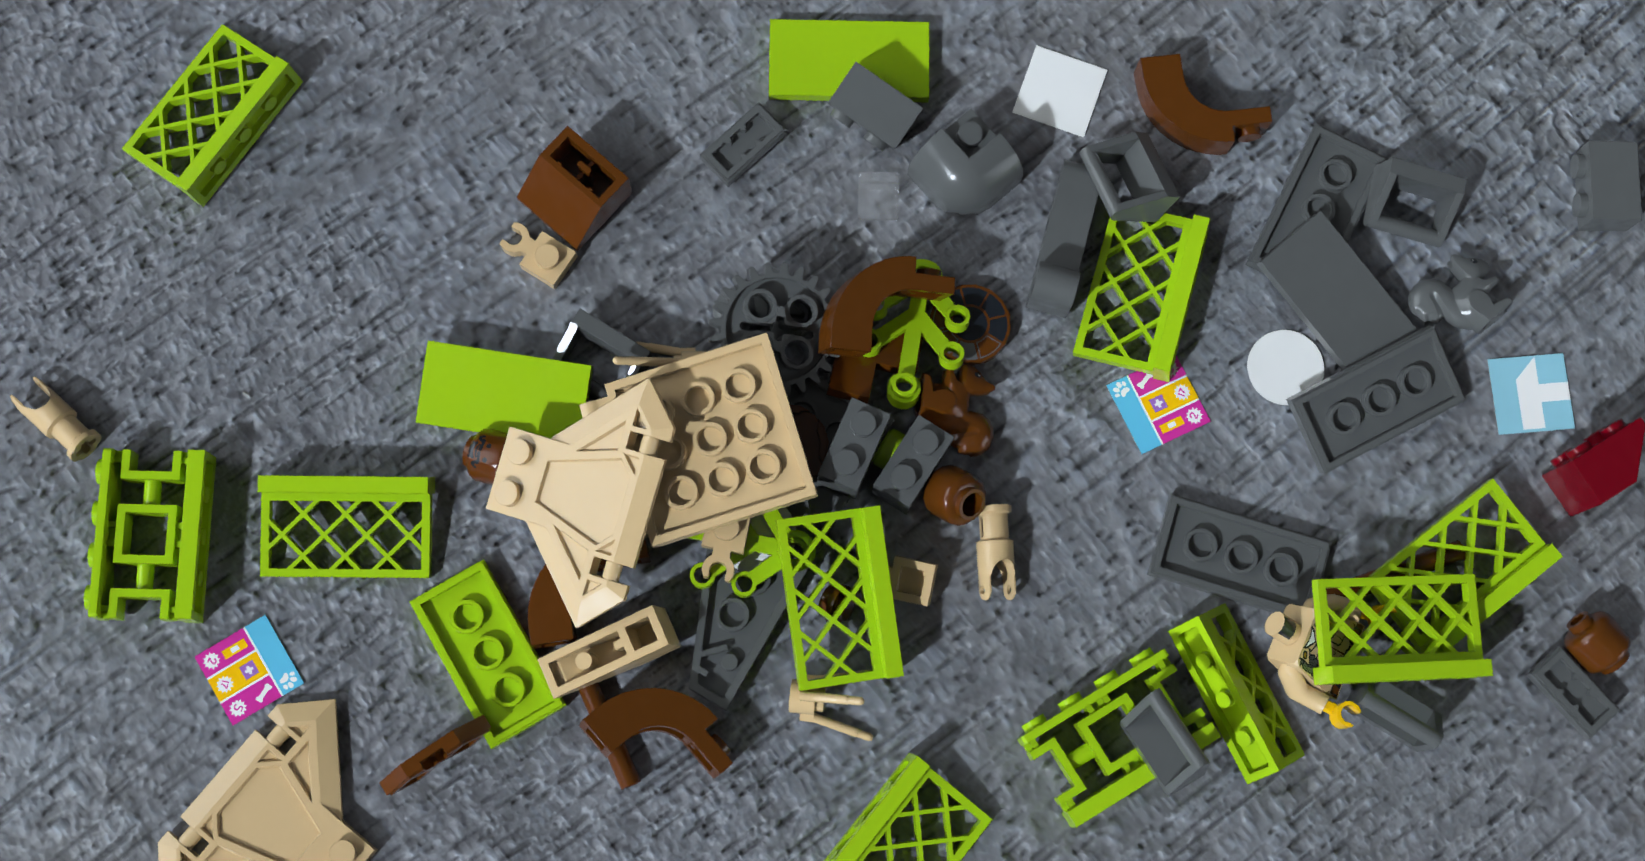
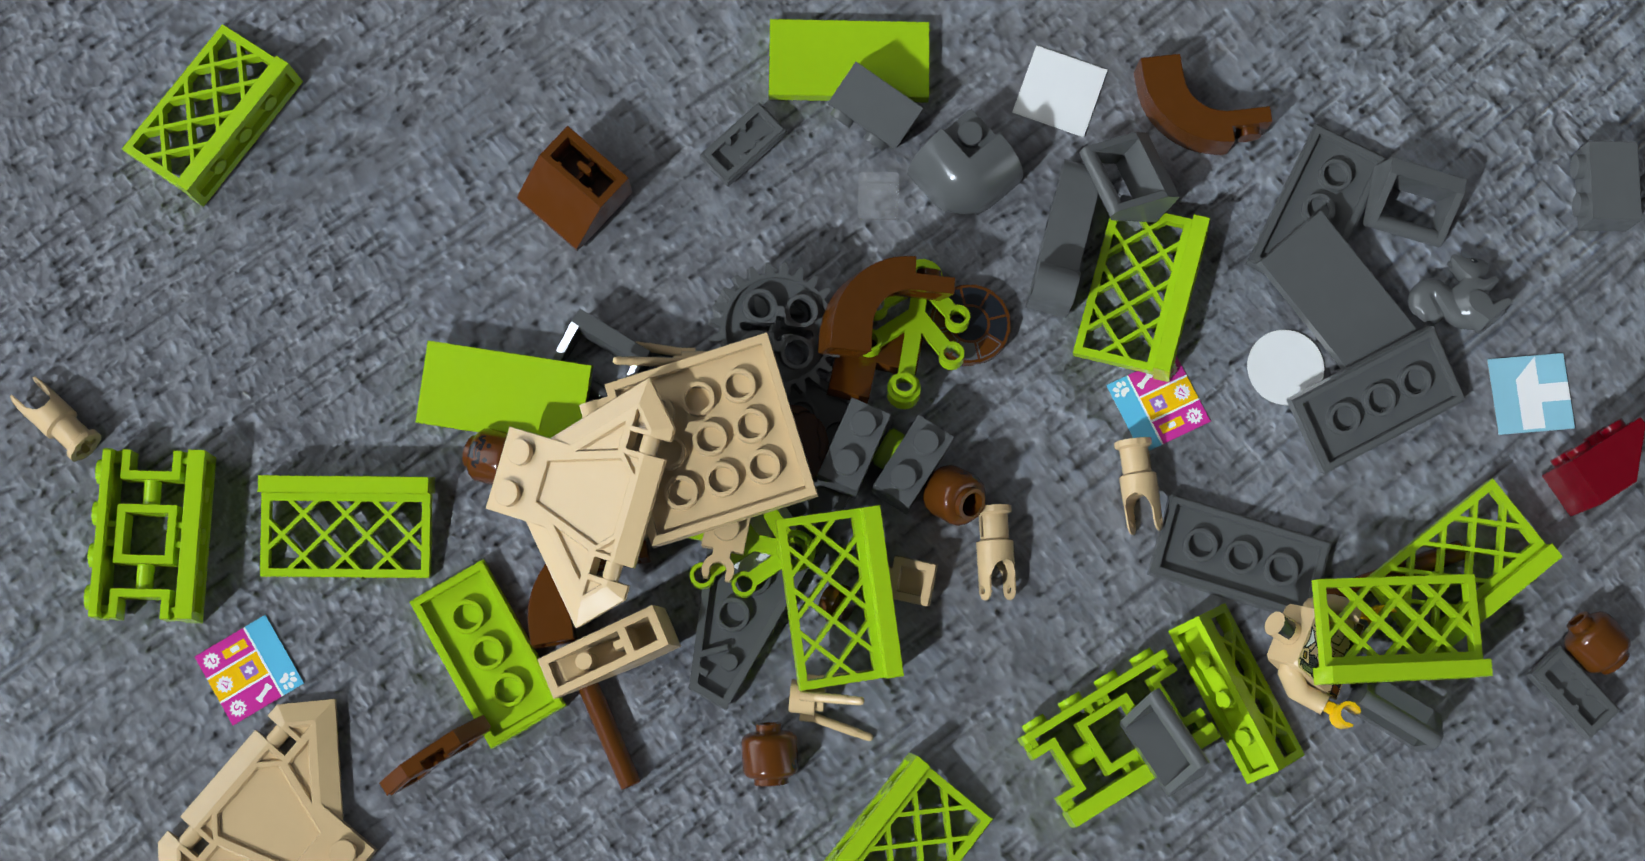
tan plate [500,222,578,289] -> none
reddish brown arch [579,688,733,779] -> none
reddish brown animal [914,364,995,457] -> none
none -> reddish brown head [741,722,798,786]
none -> tan piece [1114,437,1163,535]

